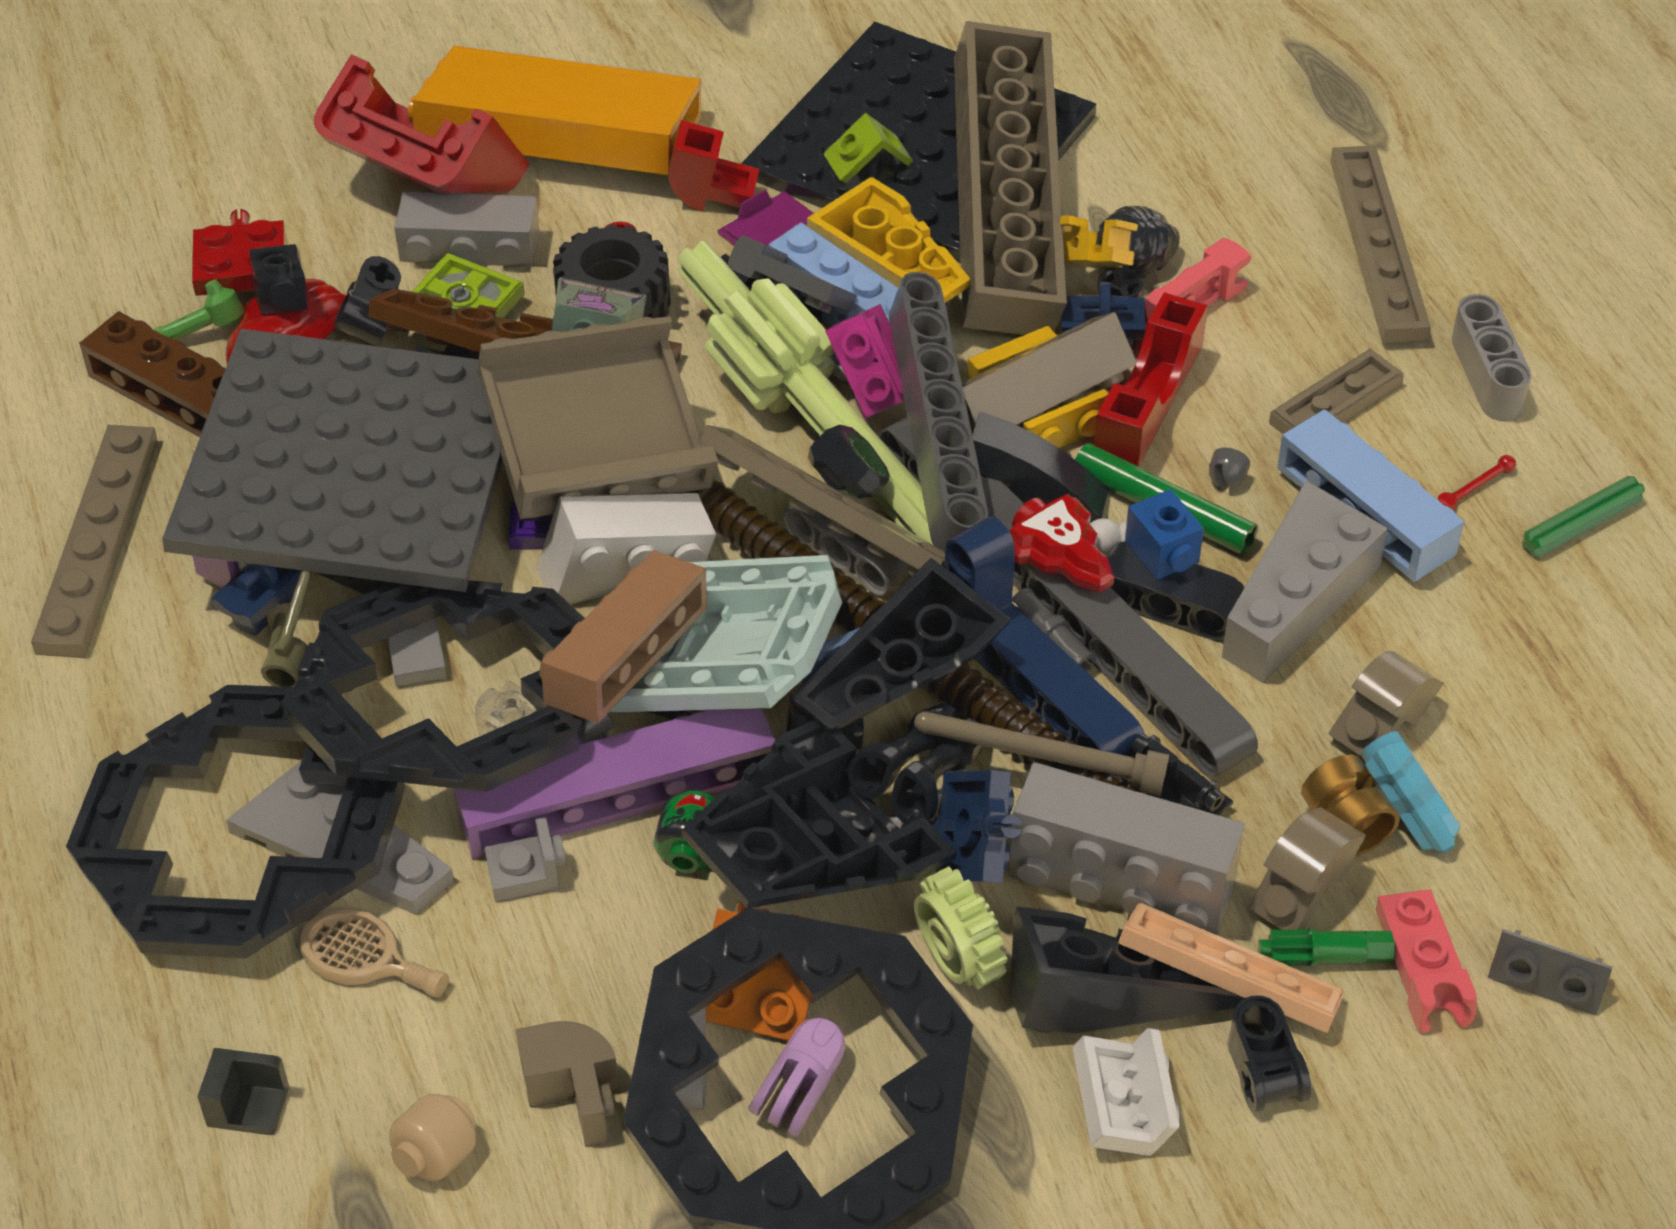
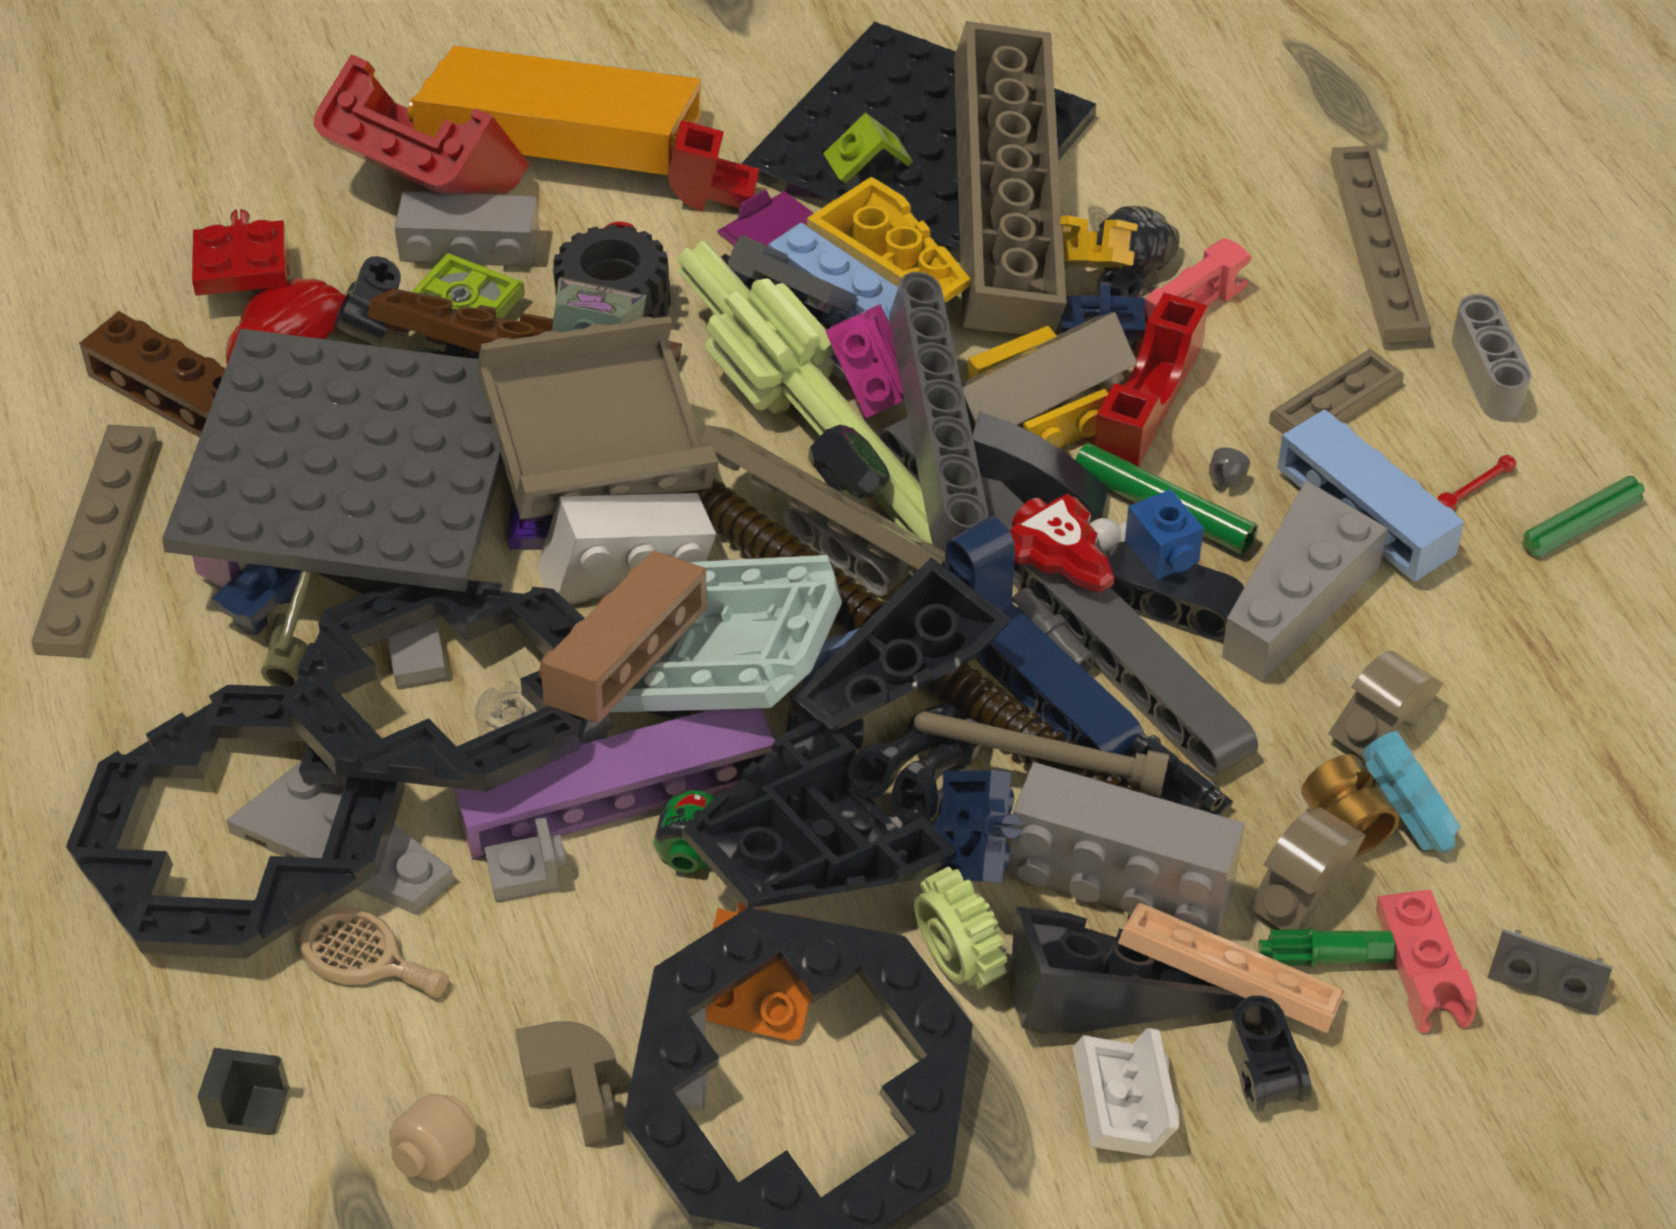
bright green piece [153,280,245,339] -> none
black brick [249,244,308,315] -> none
lavender arm [748,1017,846,1138] -> none

